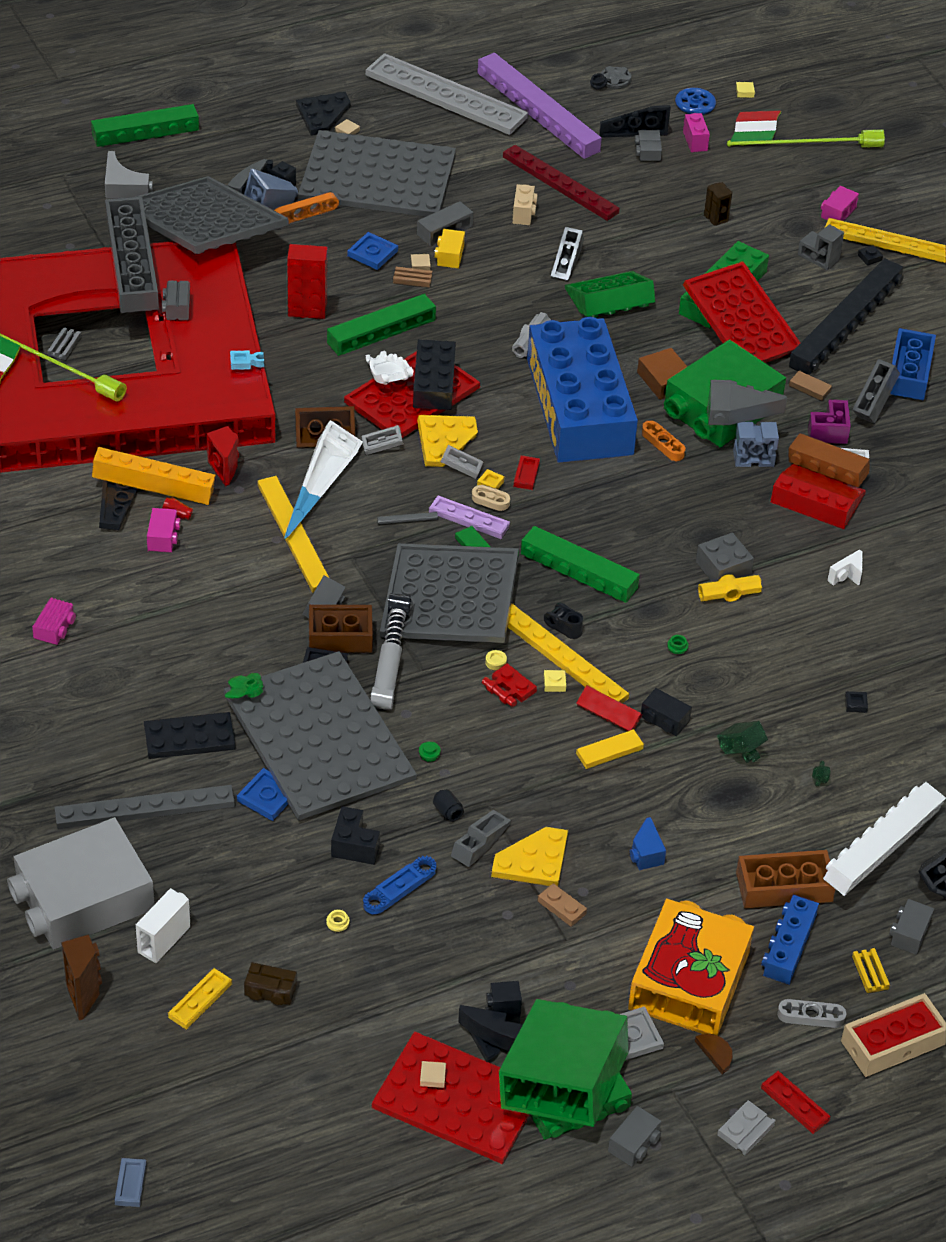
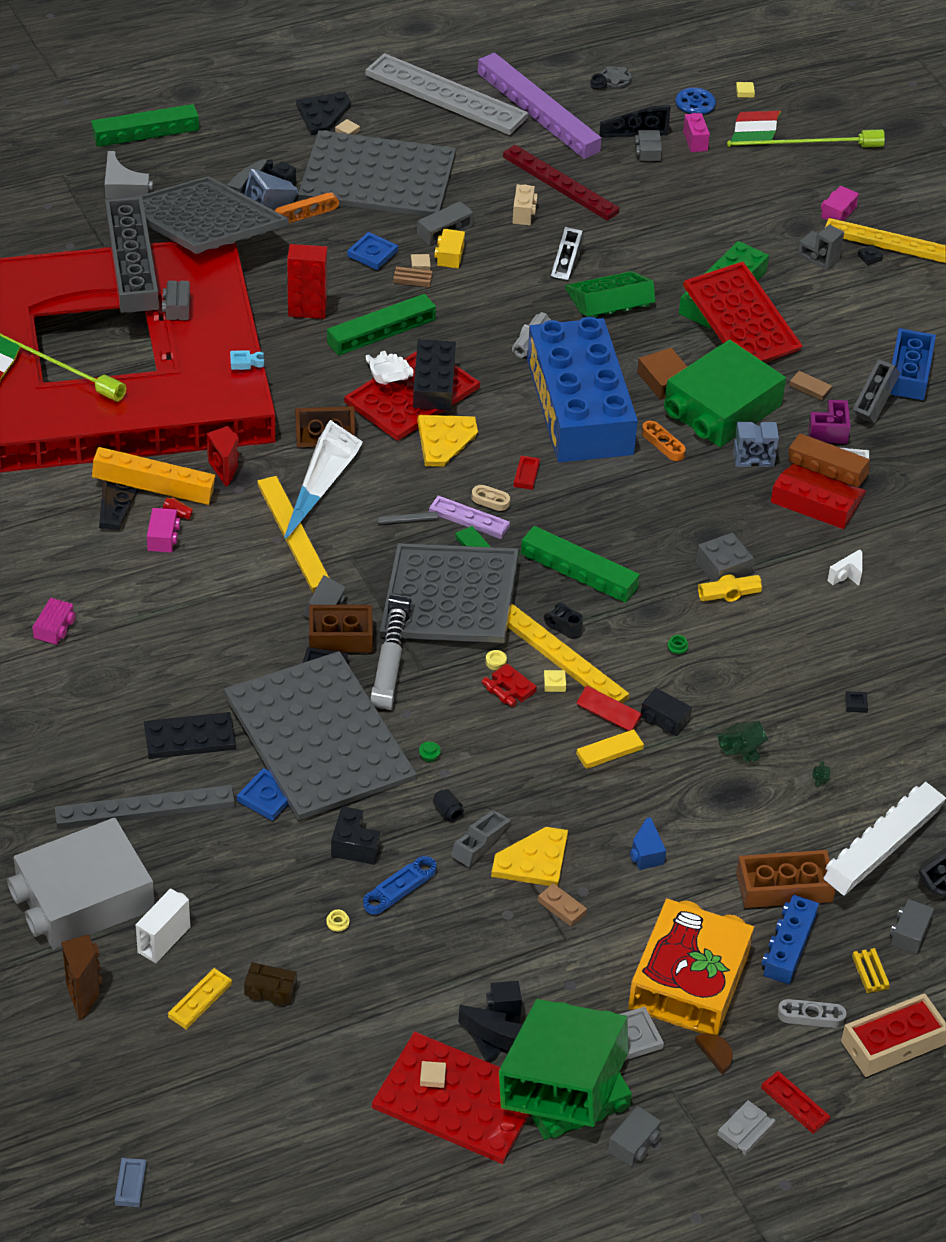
light grey tile [48,327,81,360] -> none
green plate [224,673,264,698] -> none
light grey tile [362,425,404,455] -> none
light grey tile [440,445,483,479] -> none
yellow plate [477,469,504,490] -> none
dark brown brick [704,182,733,226] -> none
dark grey wedge [707,380,787,425] -> none
black brick [789,258,904,375] -> none

